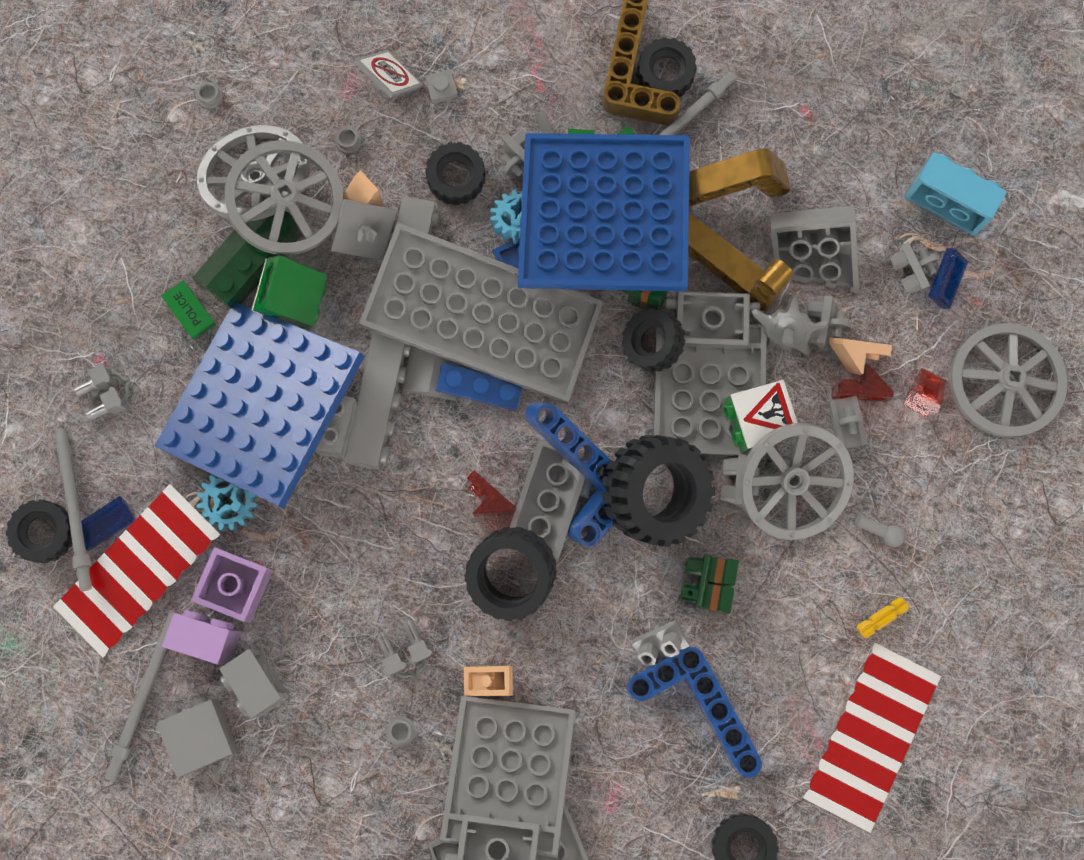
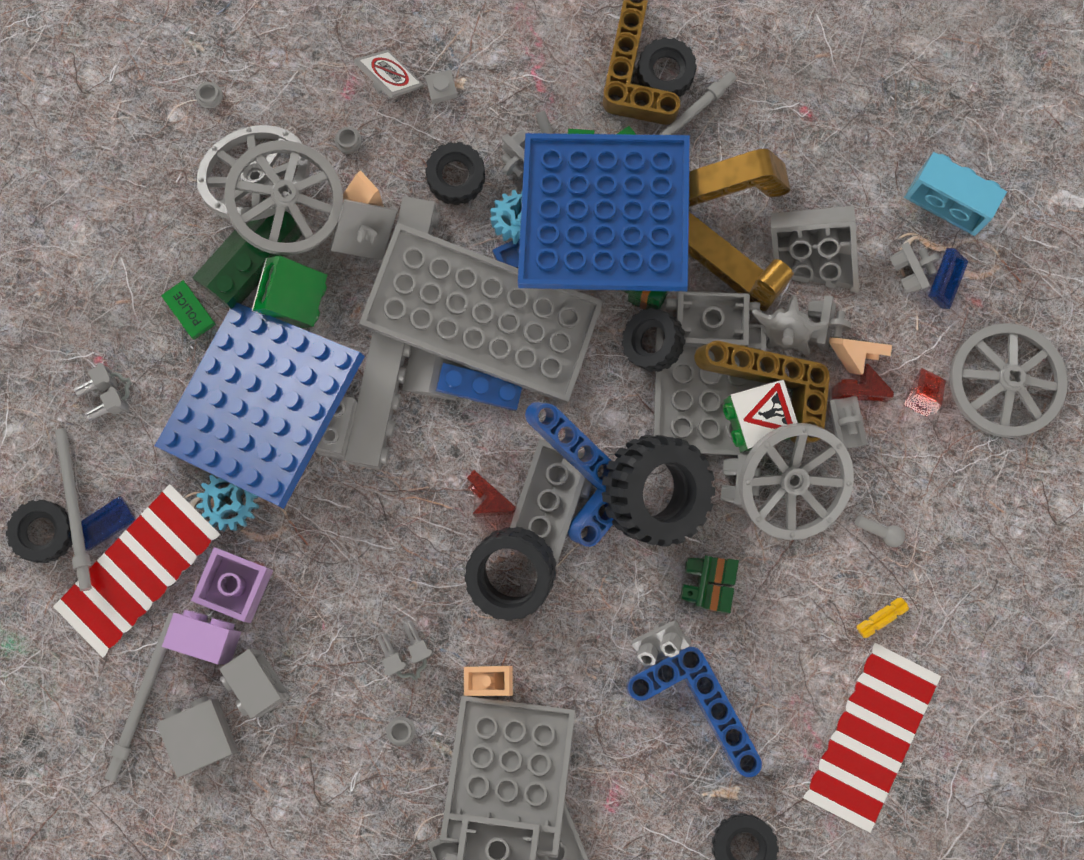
none -> pearl gold beam [694,341,830,444]

